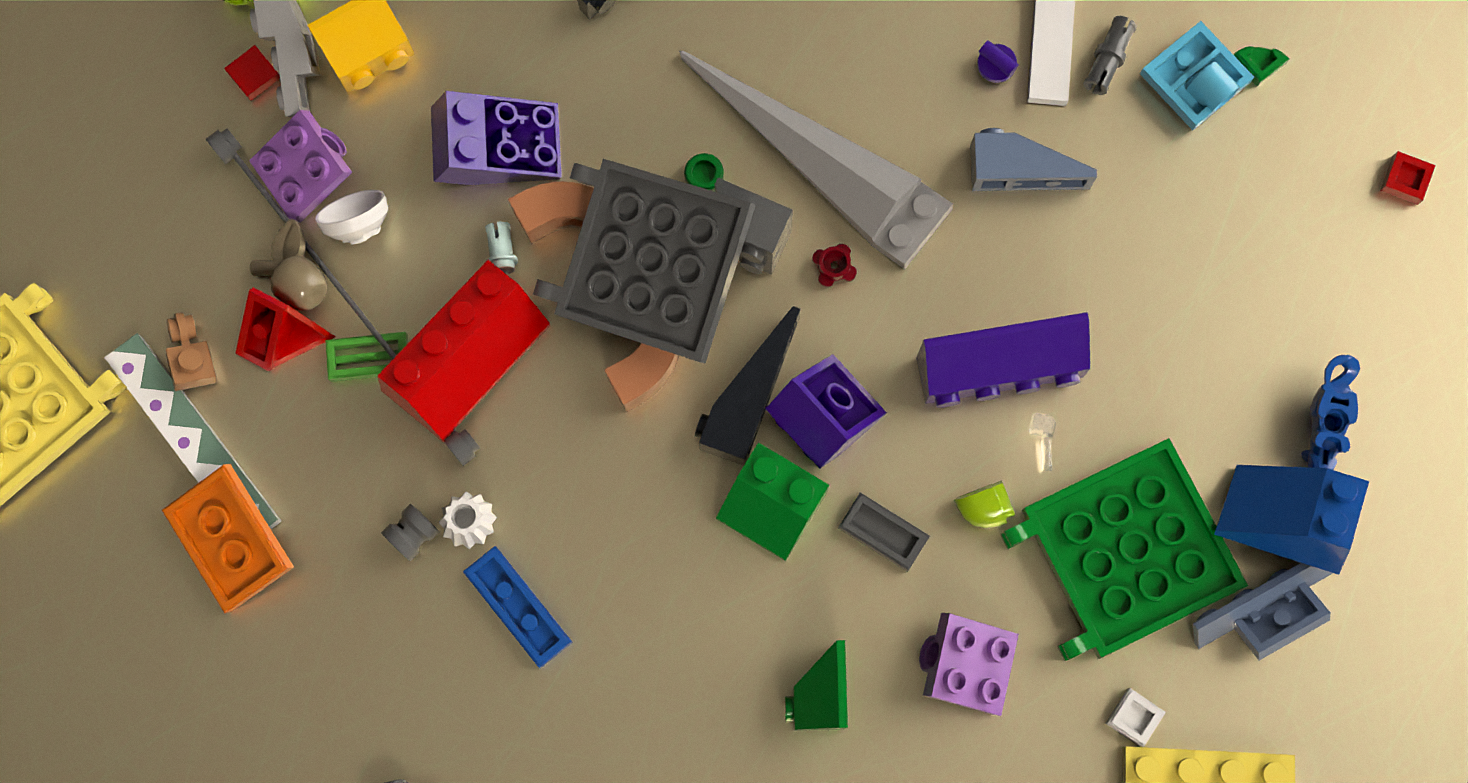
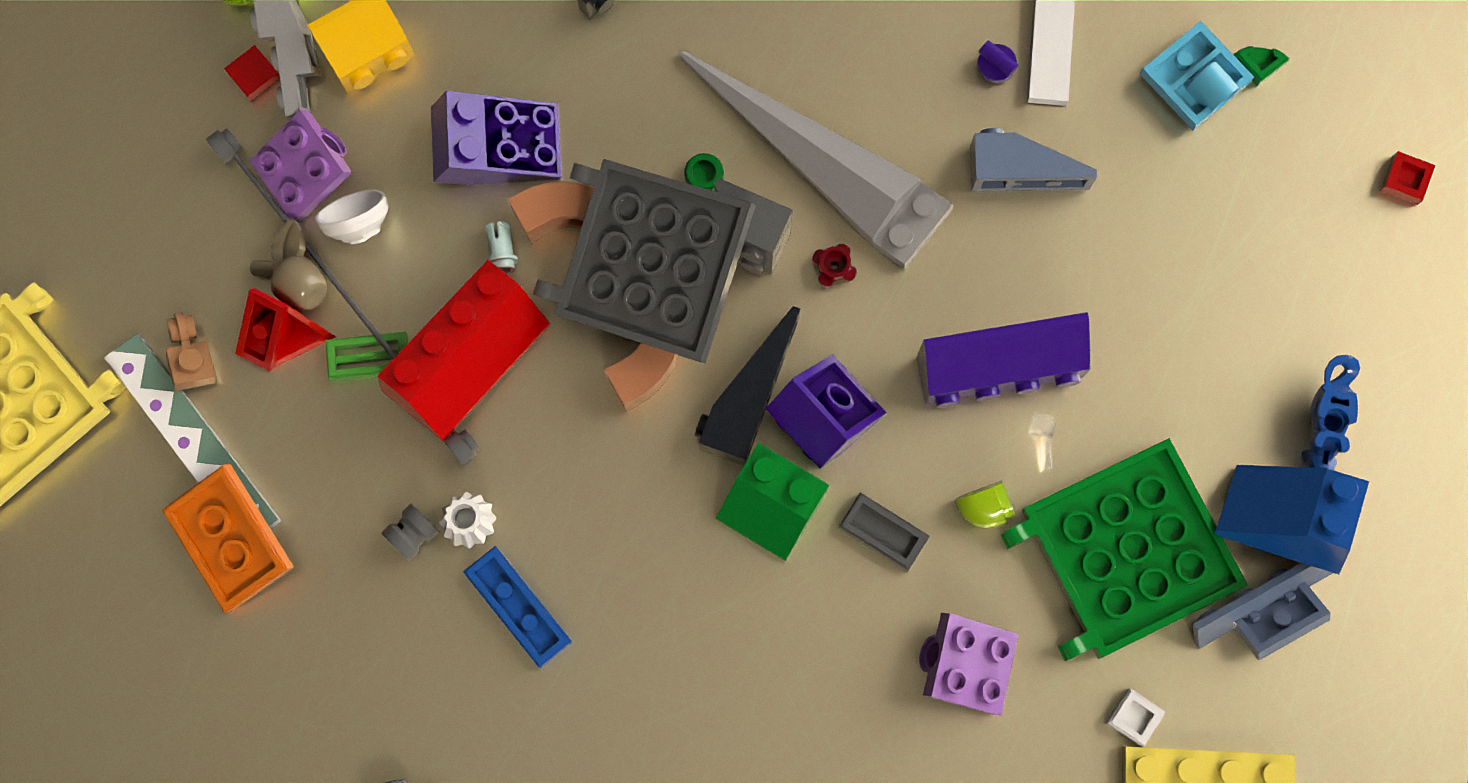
green slope [785,640,848,731] -> none
dark grey pin [1083,16,1137,95] -> none

